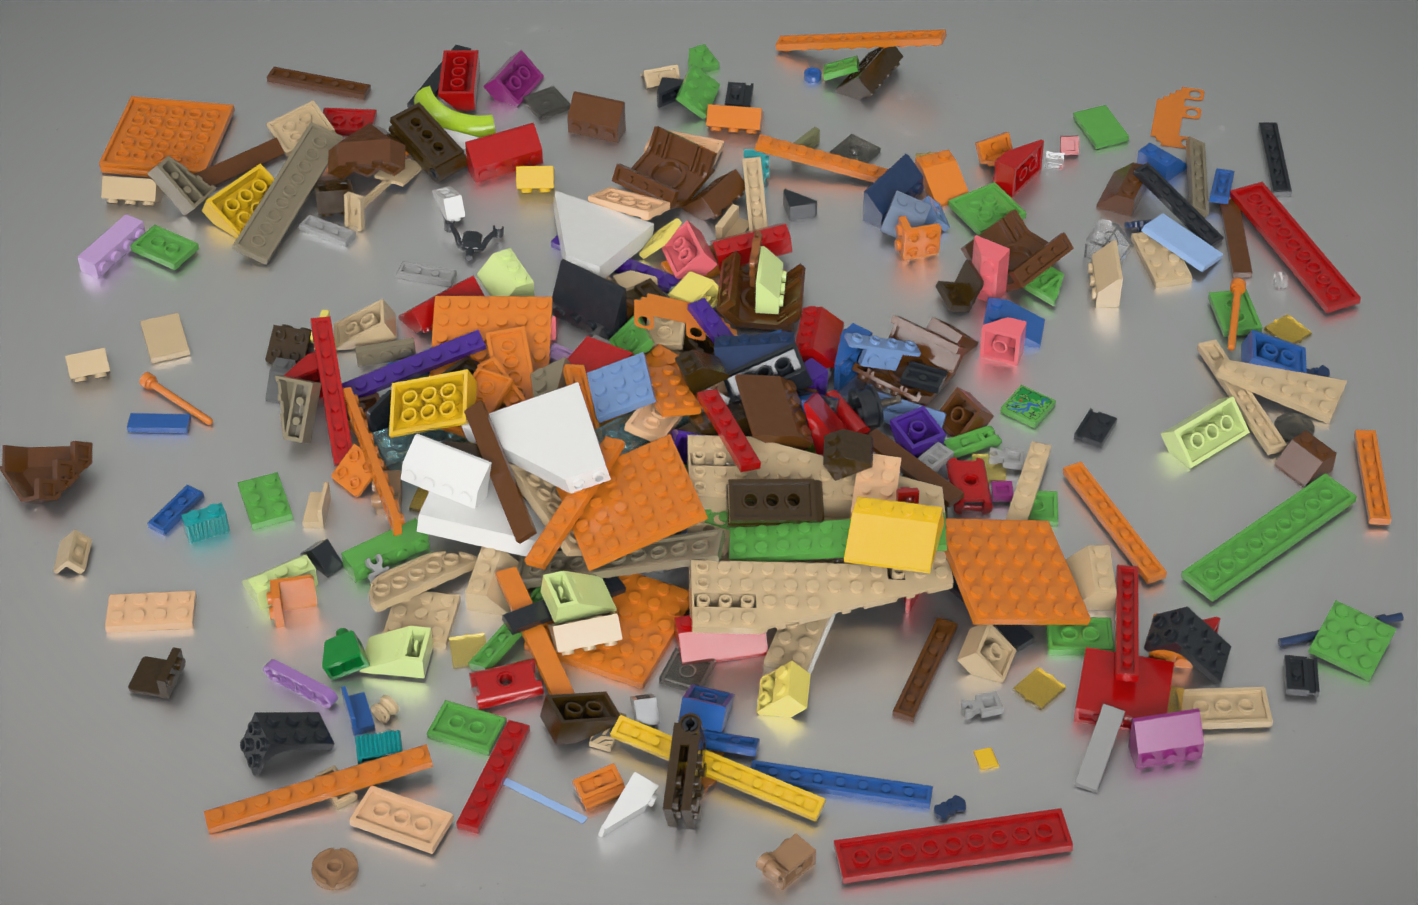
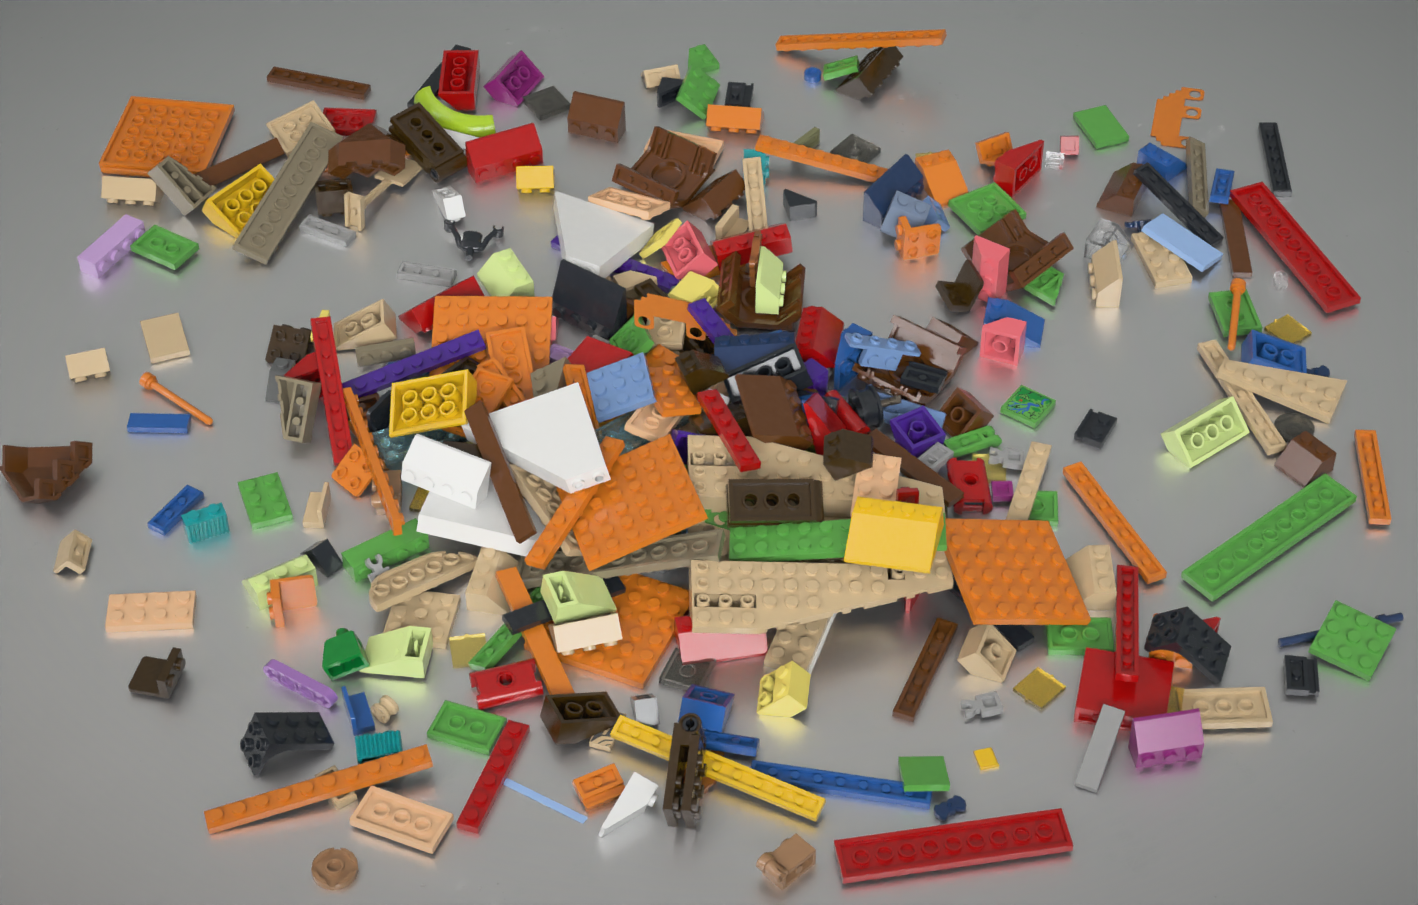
none -> bright green tile [898,756,950,792]

